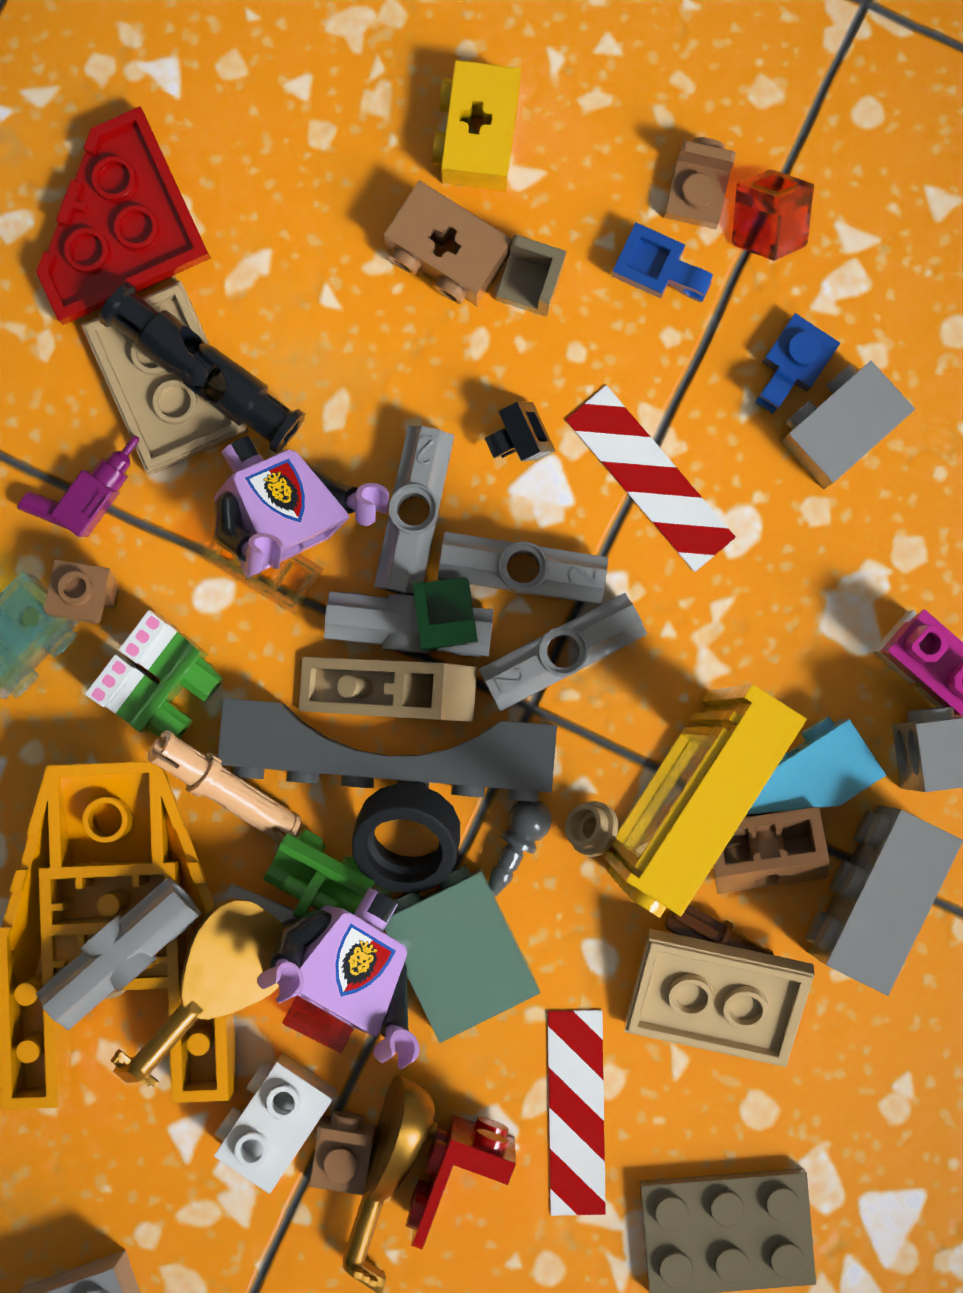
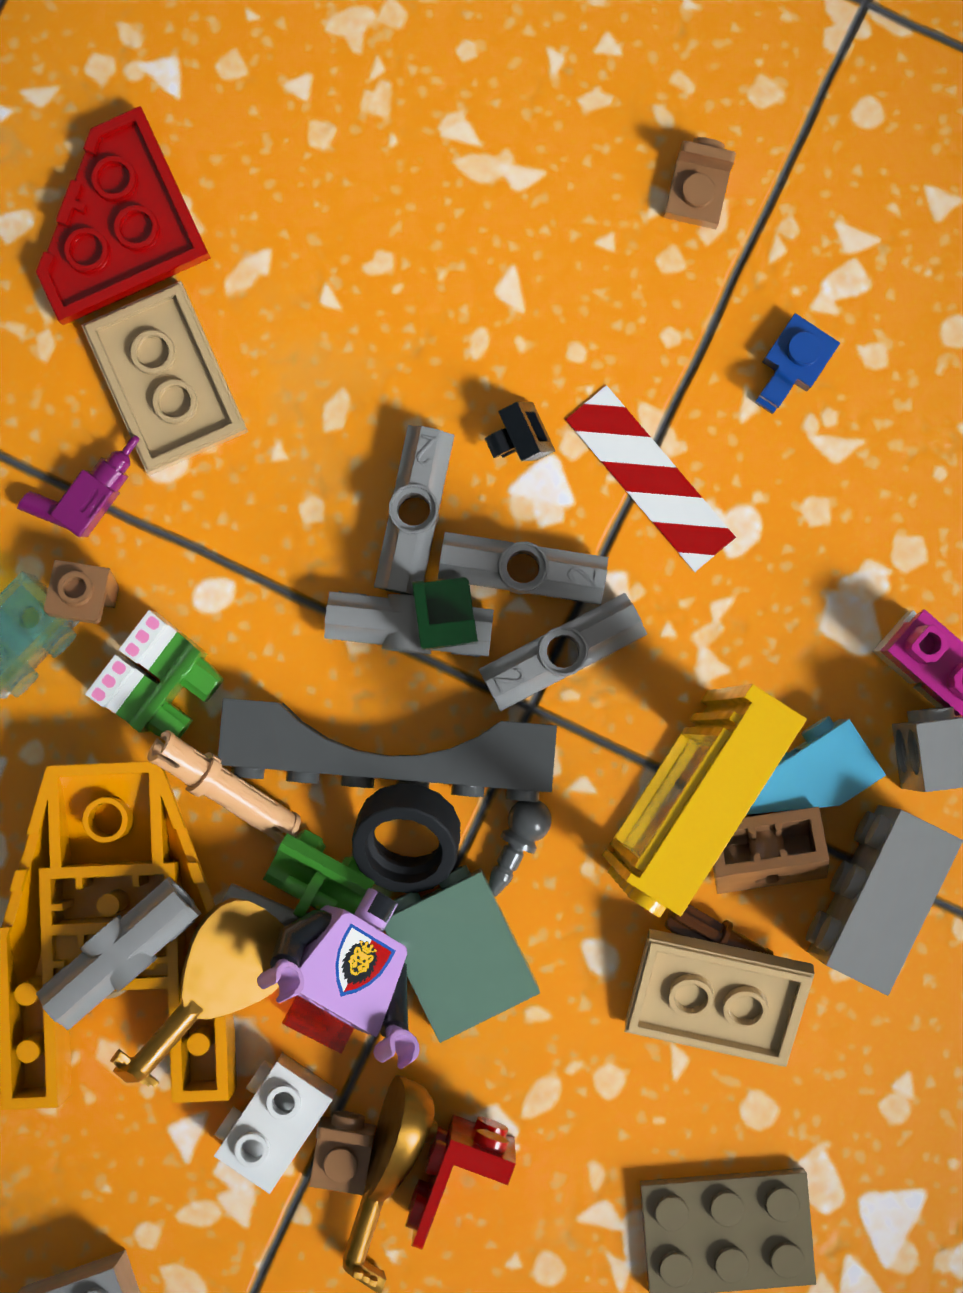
black piece [99,282,305,454] -> none
clear yellow slope [198,531,323,615] -> none
lavender torso [214,436,389,578] -> none
tan slope [299,657,477,722] -> none
medium nougat brick [383,180,512,306] -> none
yellow brick [432,60,521,191] -> none
dark tan panel [496,235,567,317] -> none
sticker [548,1010,606,1216] -> none
tan plate [565,801,618,857] -> none
blue plate [612,222,713,303] -> none
clear red panel [732,169,814,261] -> none
light grey brick [780,360,915,489] -> none

